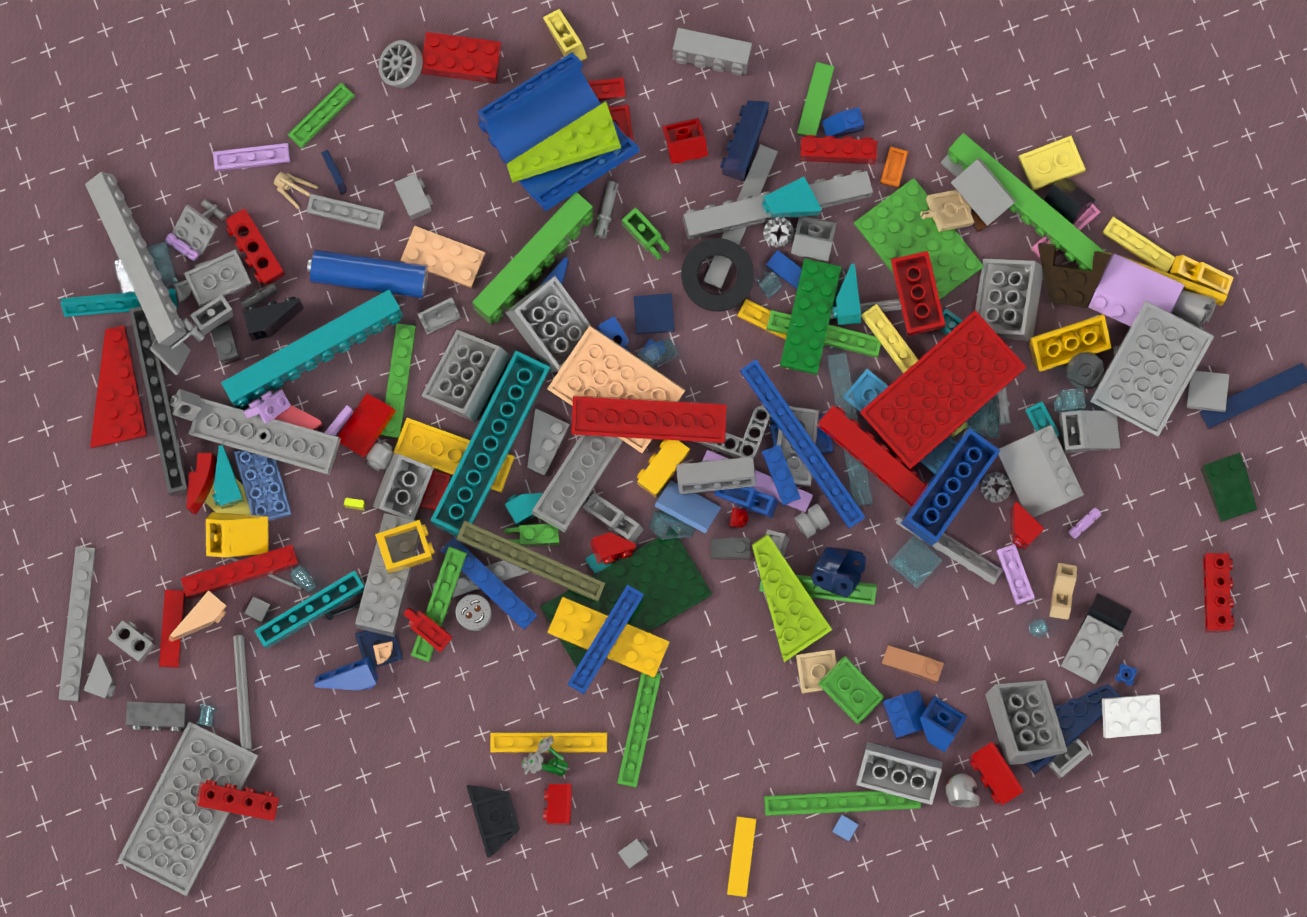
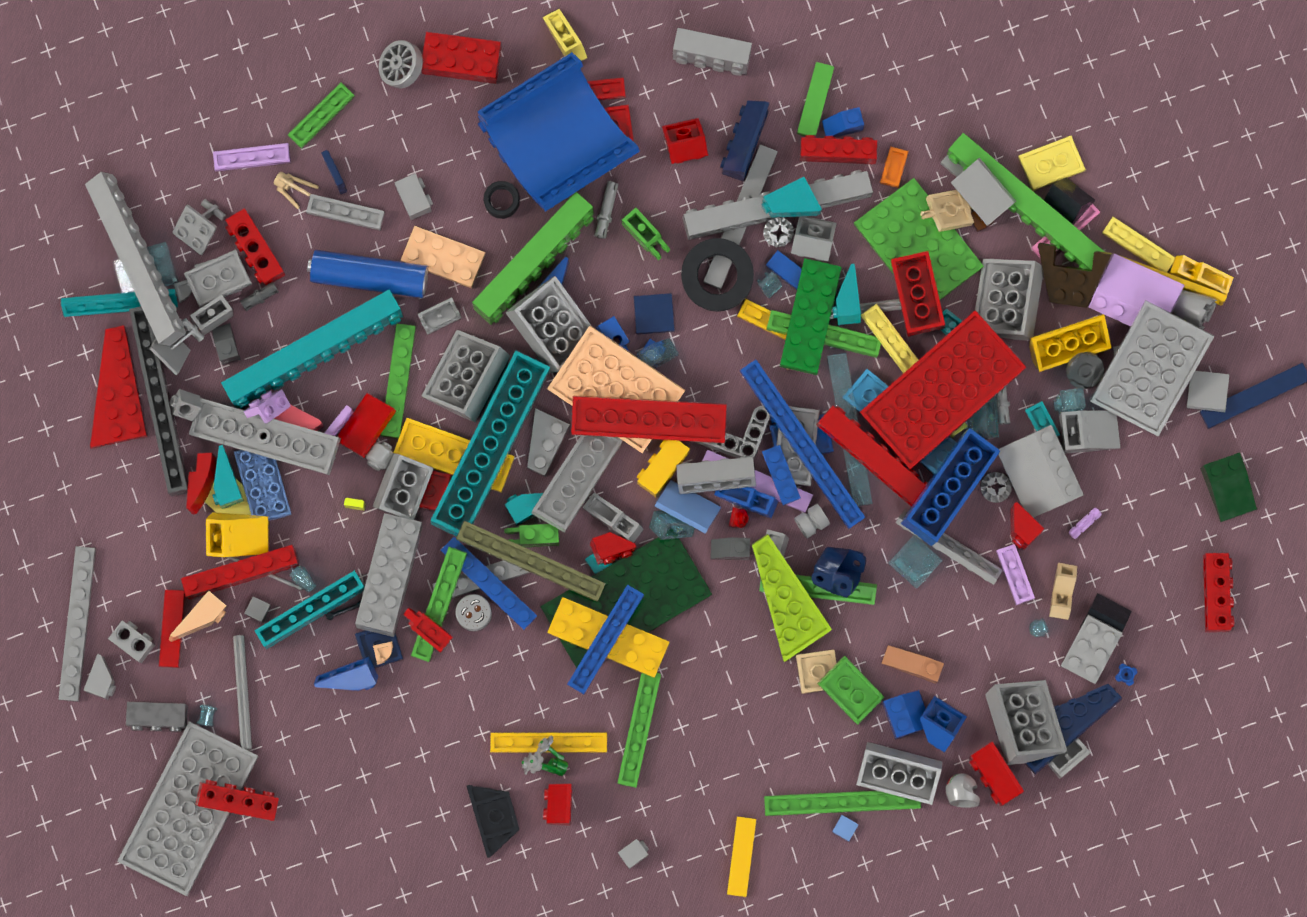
lavender axle [165,233,200,261] -> none
black slope [243,297,304,341] -> none
yellow window [375,520,434,574] -> none
lime wing [507,101,621,183] -> none
white plate [1102,694,1161,738] -> none
none -> black tyre [483,181,520,219]

